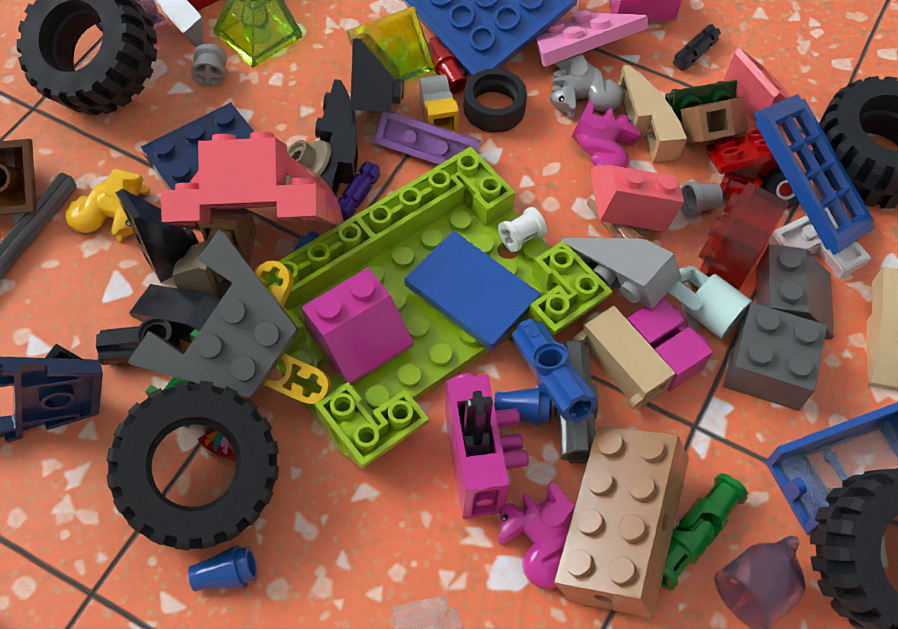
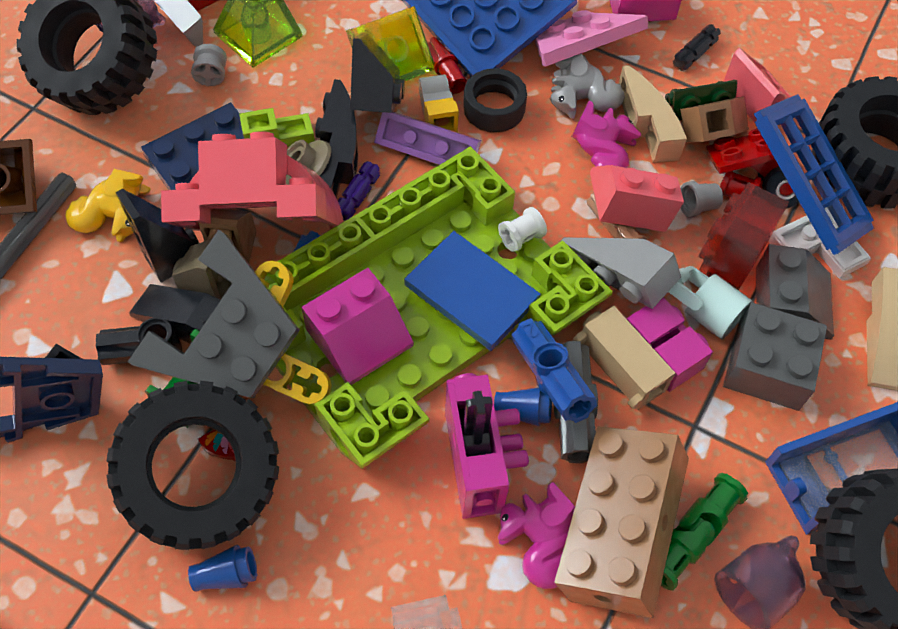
none -> lime slope [239,108,315,146]

